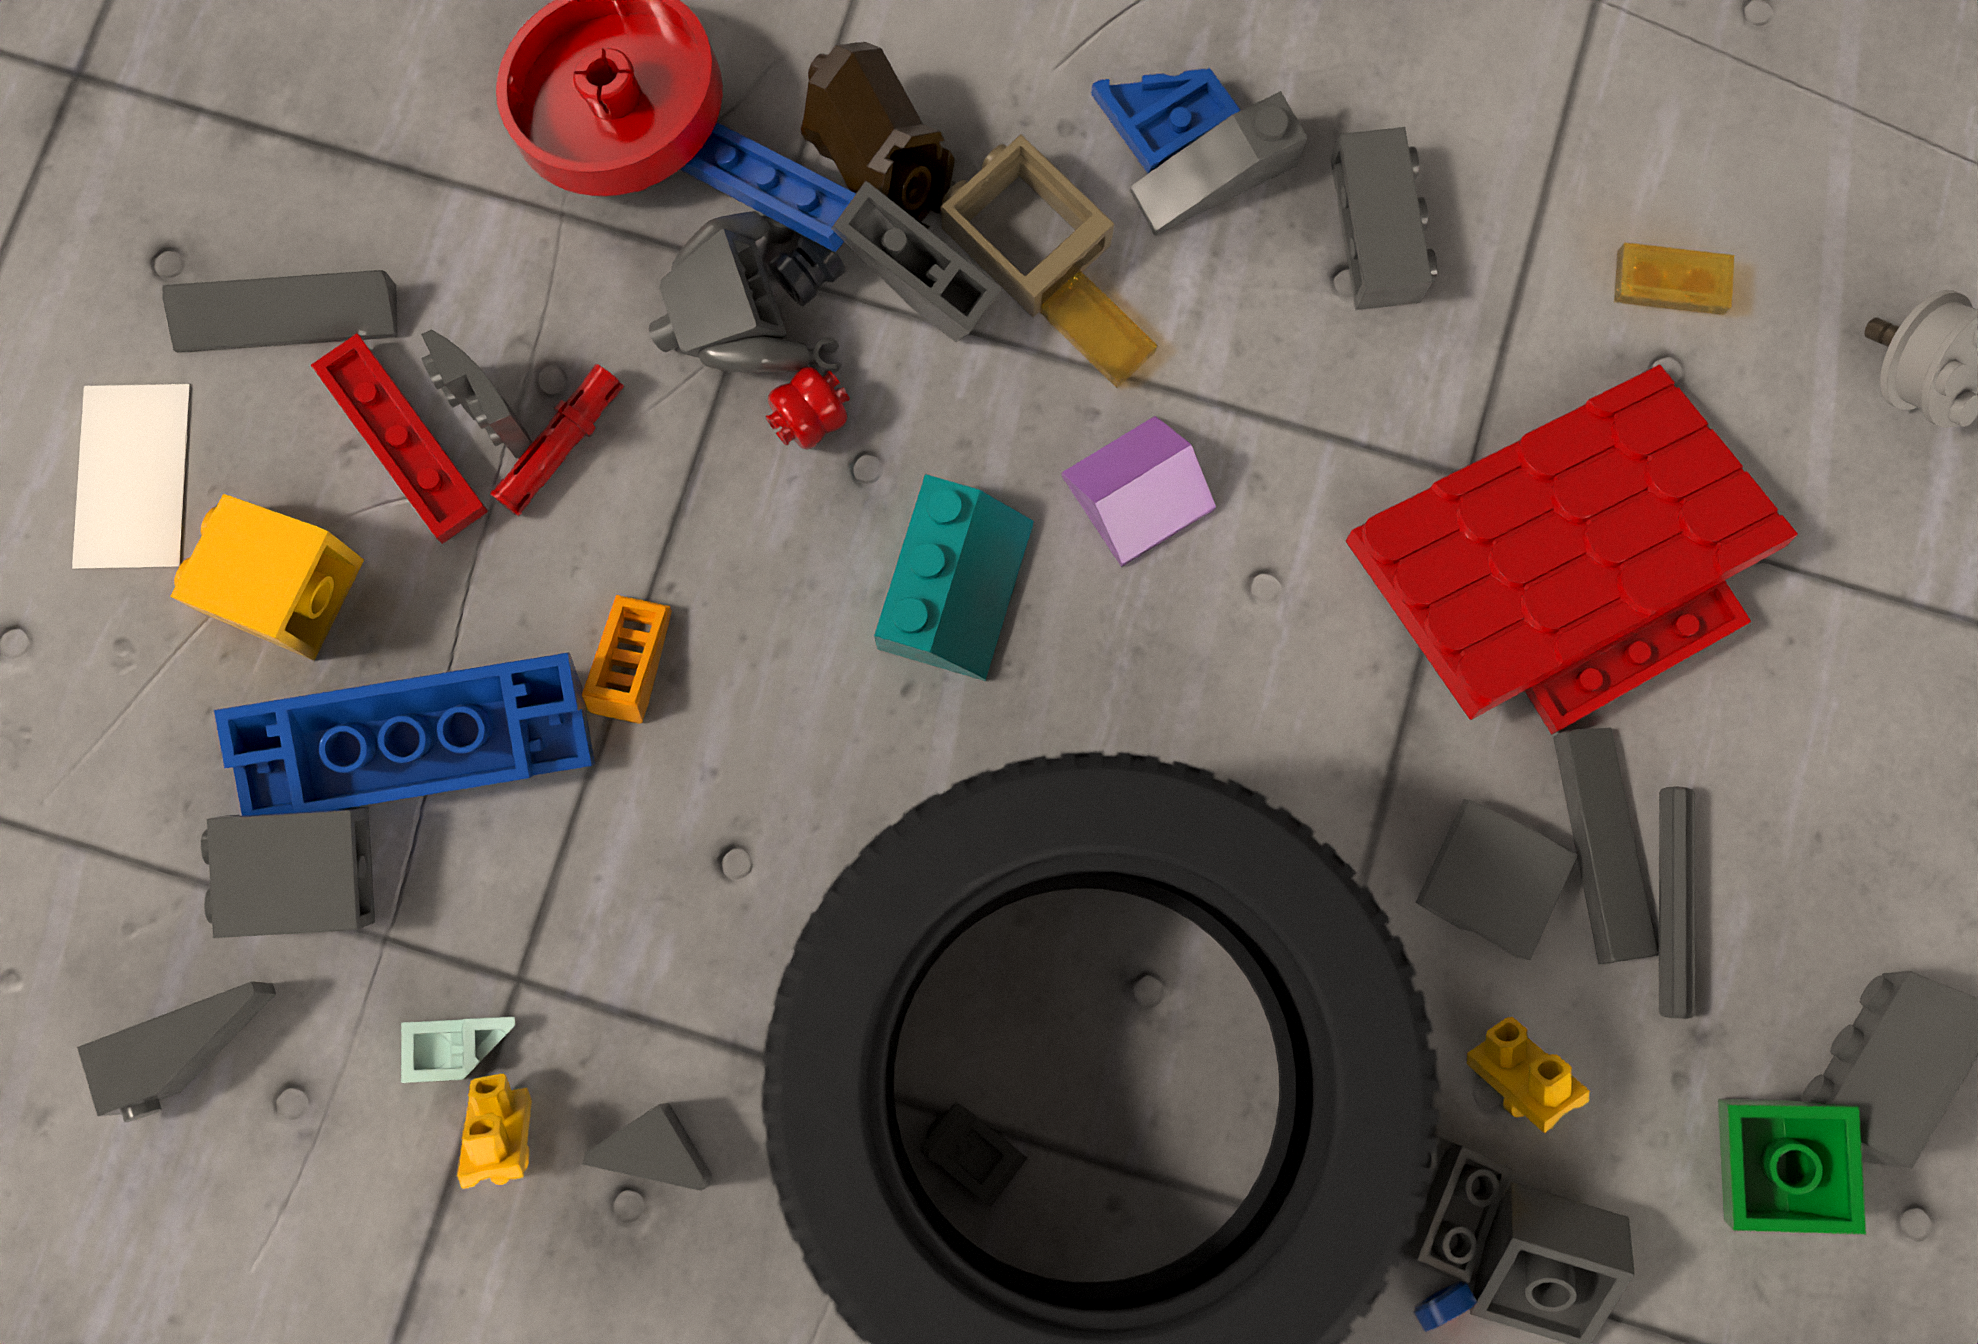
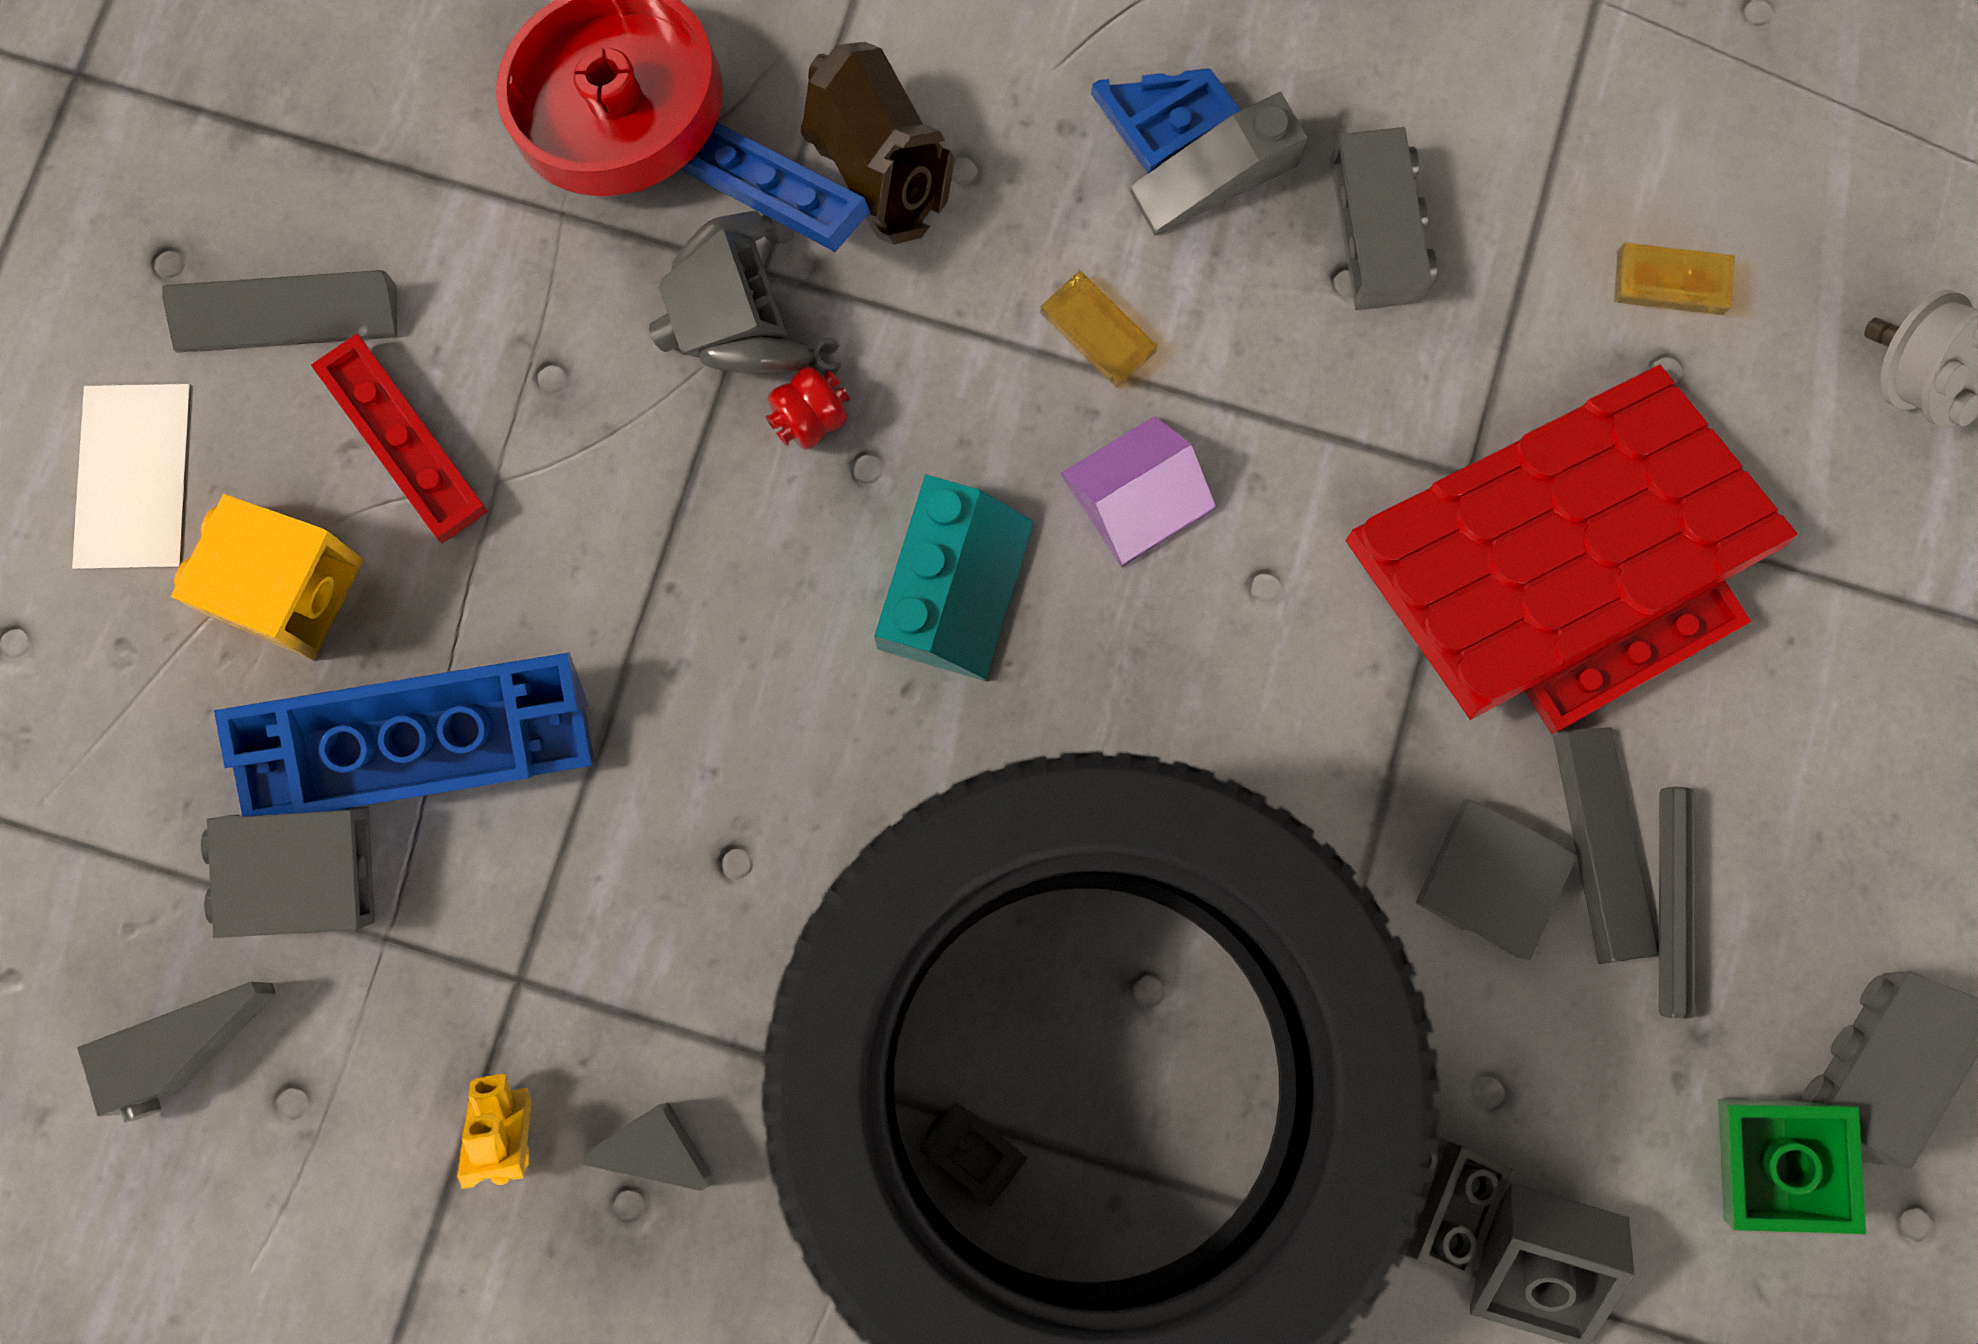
light aqua slope [401,1017,515,1083] -> none
dark grey slope [421,329,532,459] -> none
red pin [490,364,624,517] -> none
light orange slope [582,595,672,724] -> none
black wheel [768,235,846,307] -> none
dark grey slope [831,181,1002,342] -> none
dark tan window [941,134,1114,317] -> none
blue tile [1413,1281,1477,1332] -> none
yellow hips [1467,1017,1590,1133] -> none

